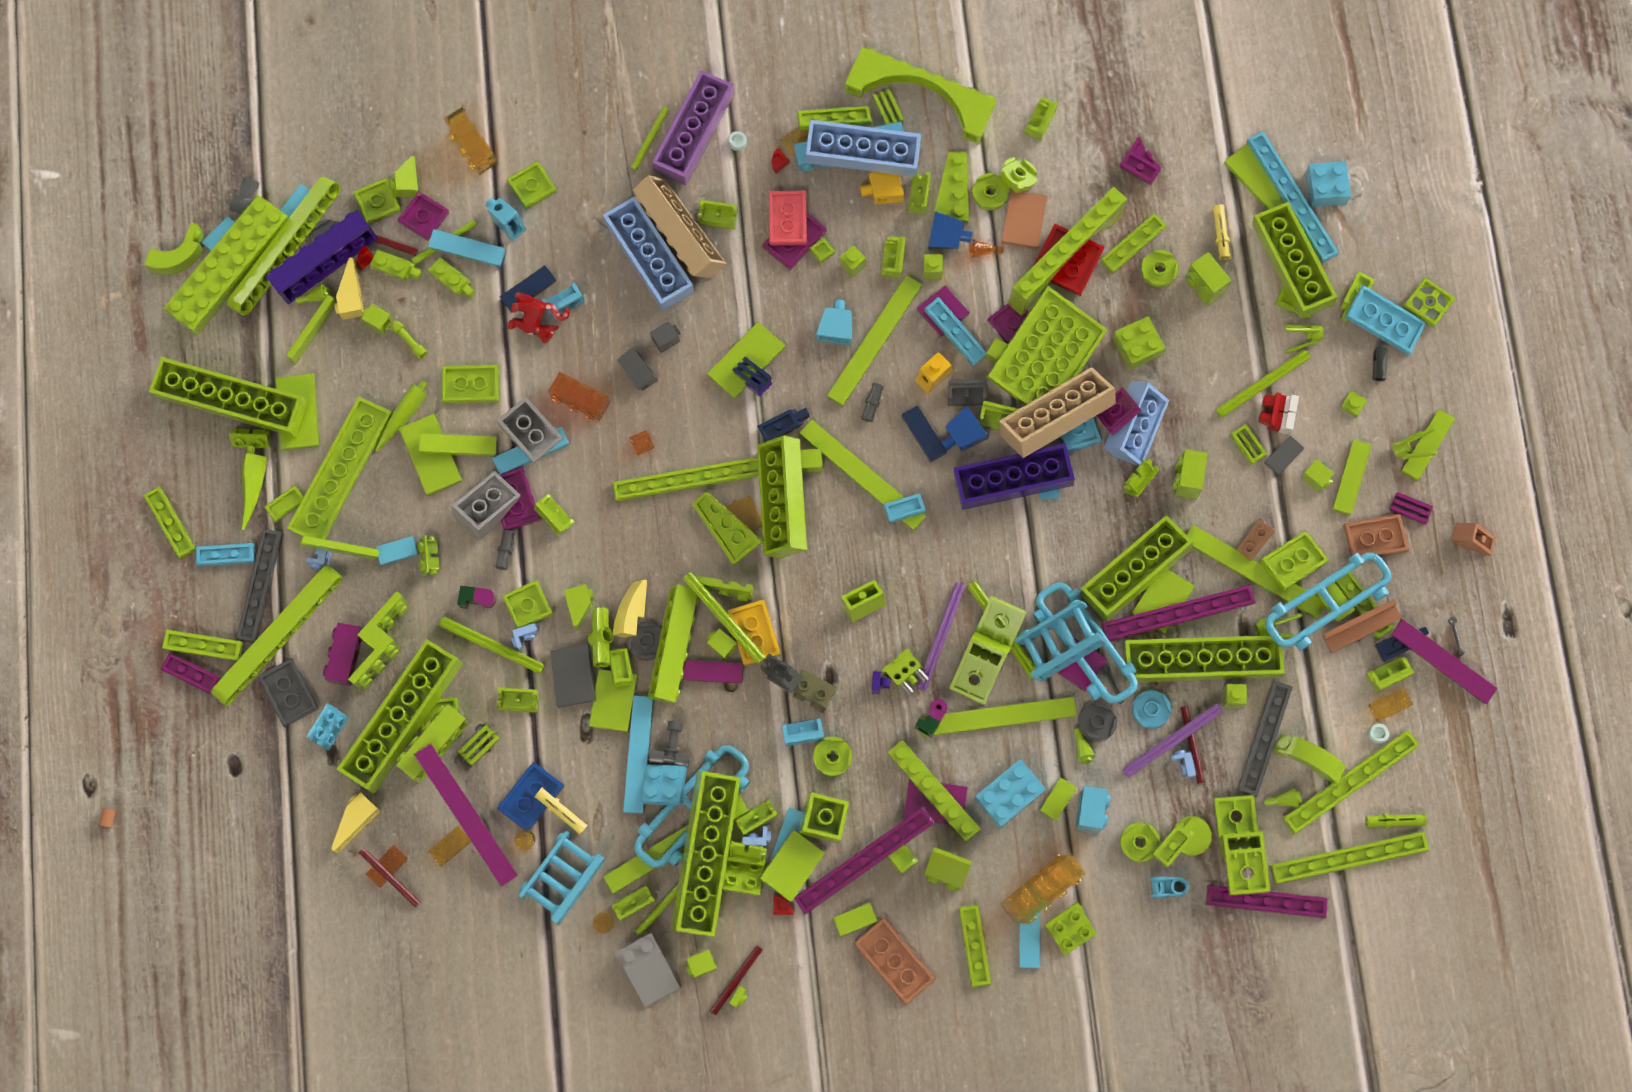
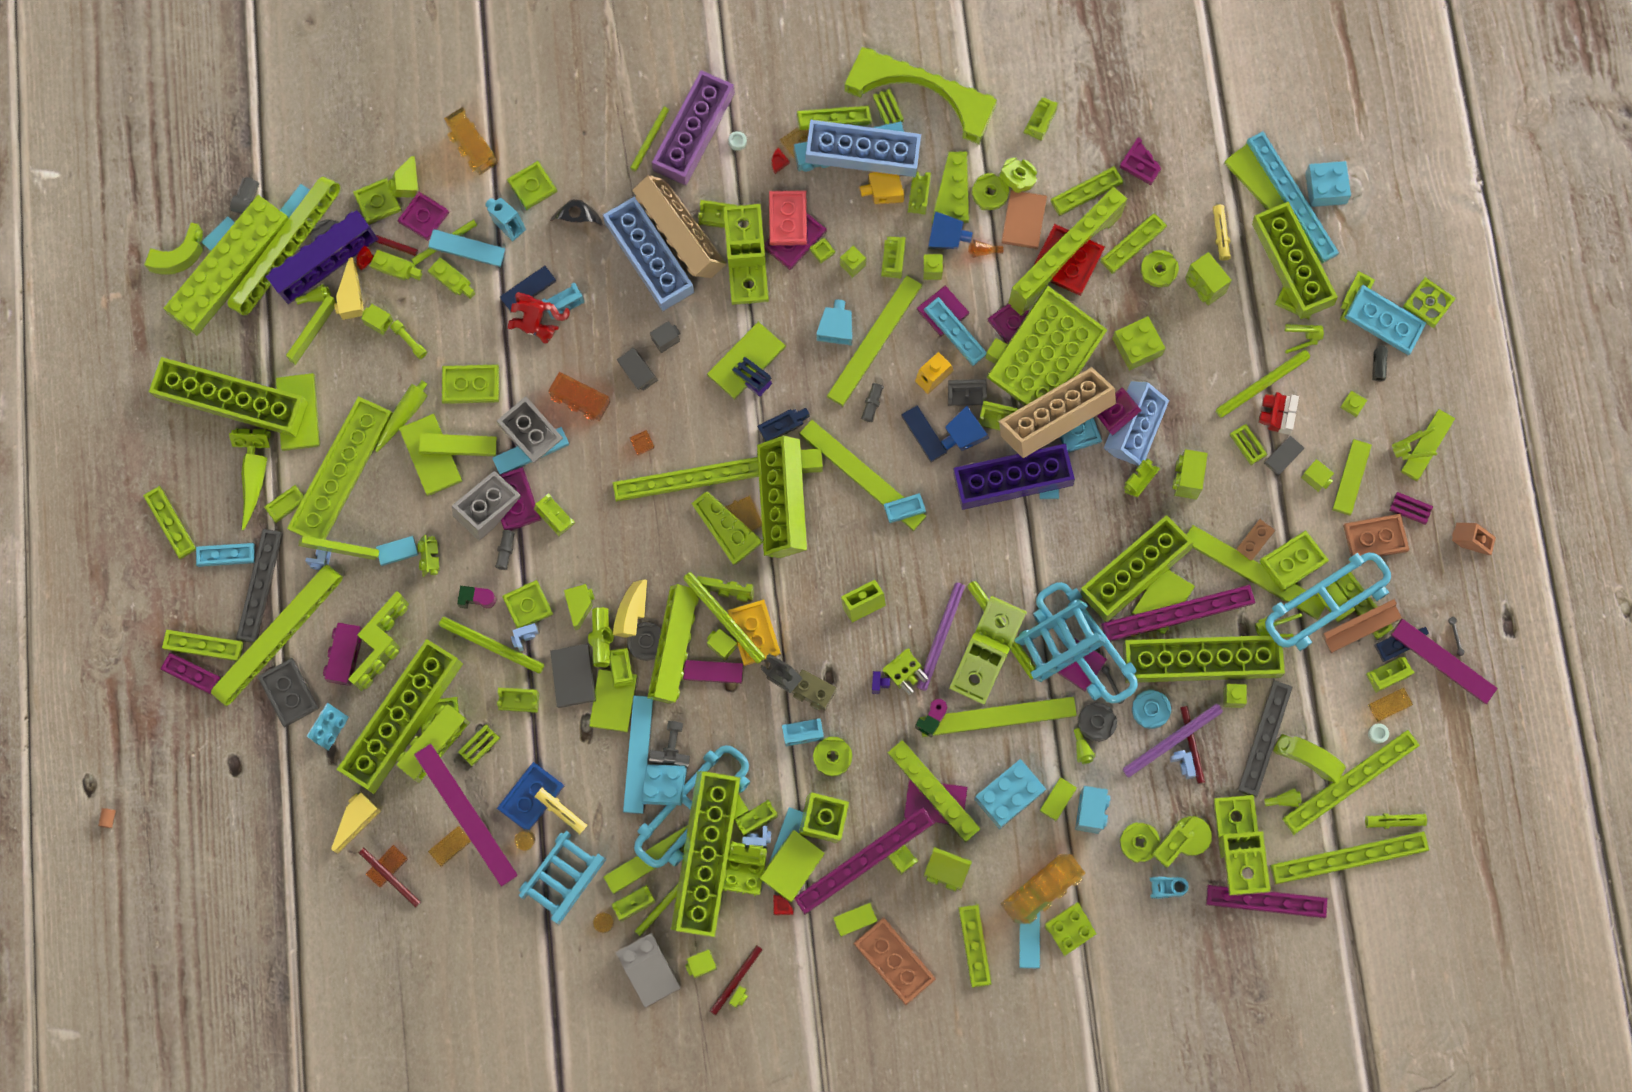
none -> black piece [550,199,602,226]
none -> lime bracket [723,204,769,305]
none -> lime tile [1050,166,1124,216]

